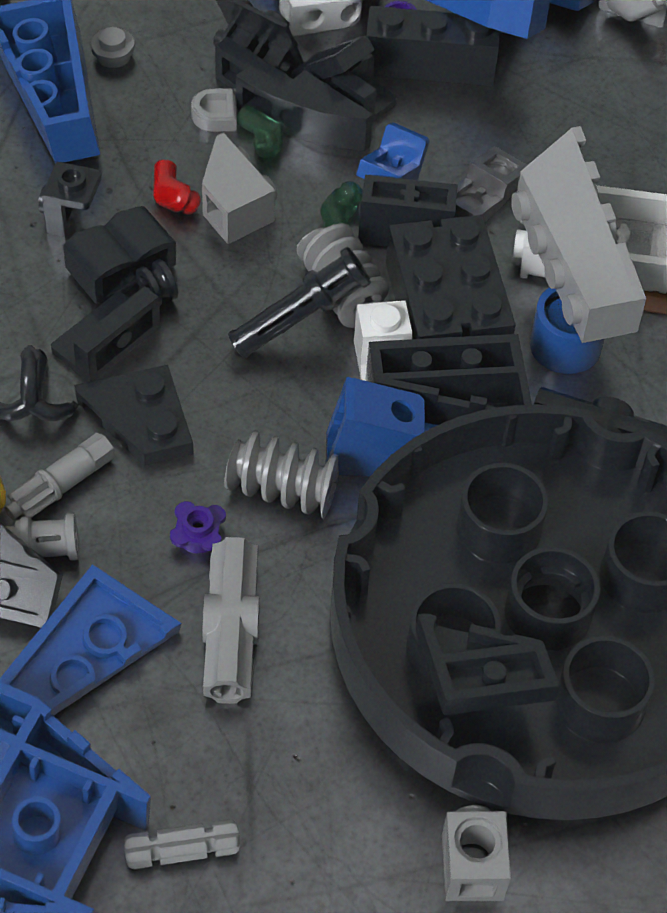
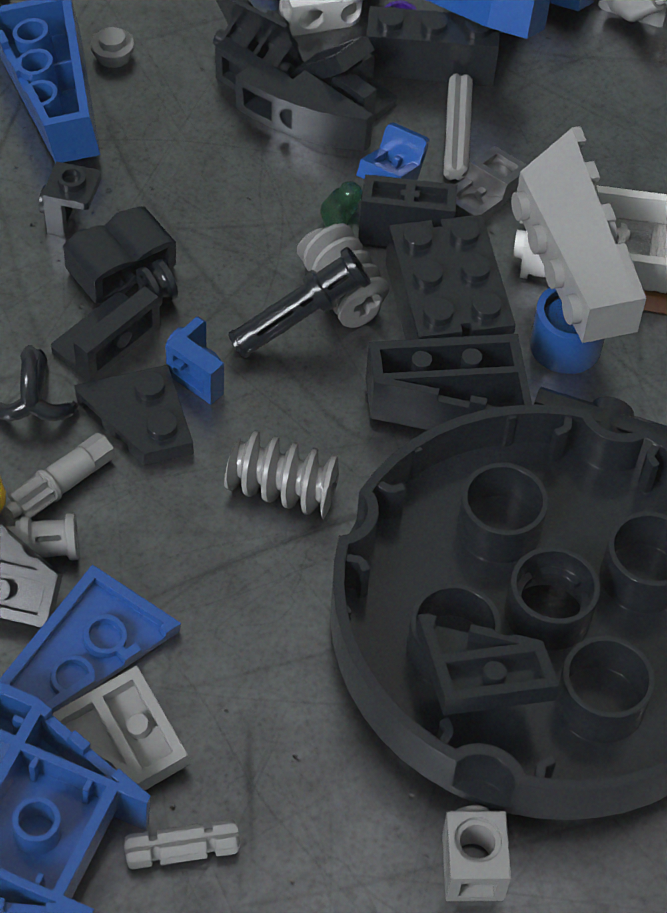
red arm [153,160,201,215] -> none
dark purple plate [170,501,226,554] -> none
light grey tile [191,88,236,132] -> none
light grey slope [202,133,277,244] -> none
light grey piece [202,537,259,704] -> none
clear green arm [237,105,283,158] -> none
blue torso [325,377,438,476] -> none
white window [354,300,412,381] -> none
none -> light grey wing [52,665,192,791]
none -> blue bracket [165,316,224,405]
none -> light grey axle [444,73,473,181]

